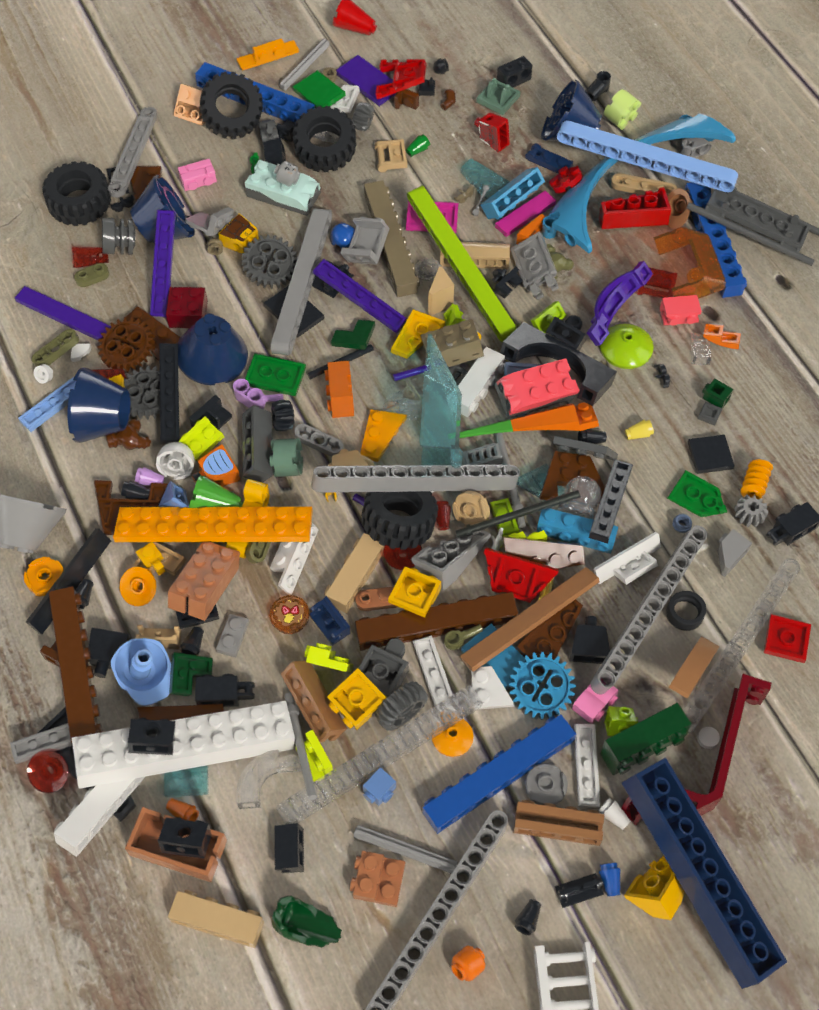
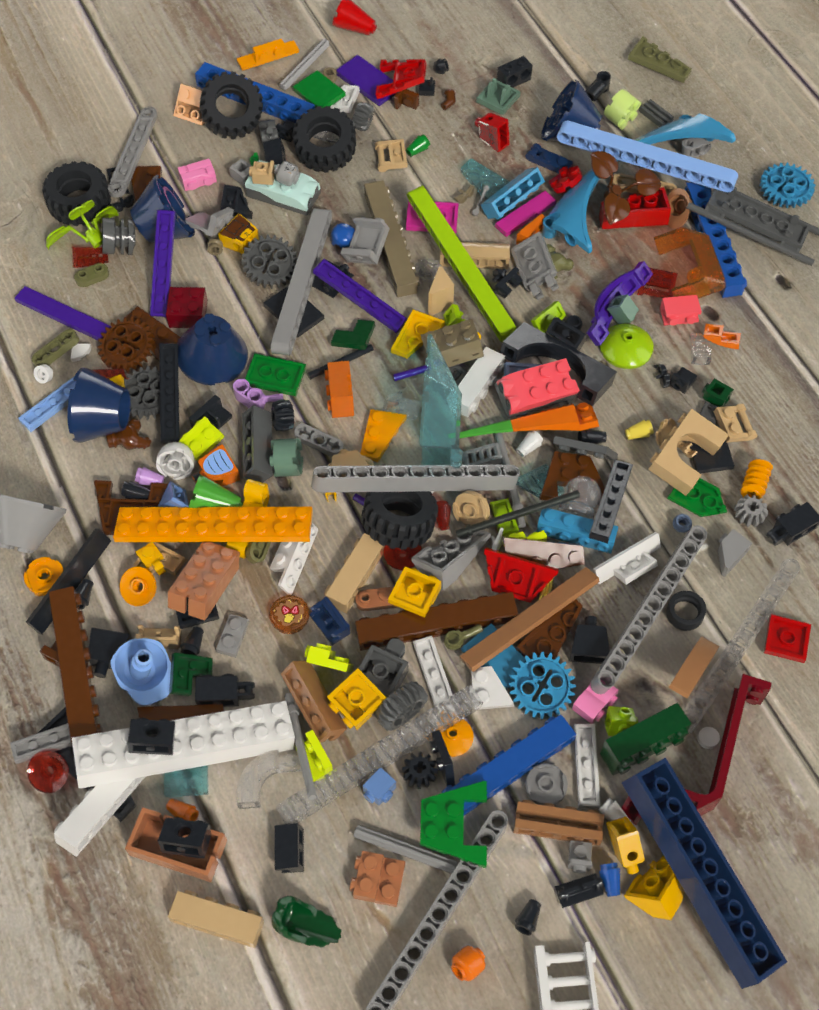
none -> lime plant [46,200,119,250]
none -> black wing [220,185,253,219]
none -> light grey brick [229,158,251,189]
none -> tan brick [249,160,275,185]
none -> black gear [402,751,438,789]
none -> green wing [420,781,487,868]
none -> black wing [430,730,455,787]
none -> white cone [516,430,543,457]
none -> light grey bracket [568,840,592,873]
none -> reddish brown plant [590,151,661,225]
none -> yellow torso [606,816,645,874]
none -> sand green brick [607,294,639,324]
none -> olive wing [628,36,692,83]
none -> dark grey tile [639,99,674,127]
none -> tan arch [648,409,729,496]
none -> tan piece [656,418,698,458]
none -> black bracket [669,367,697,394]
none -> tan plate [713,404,758,443]
none -> dark azure gear [759,163,815,208]

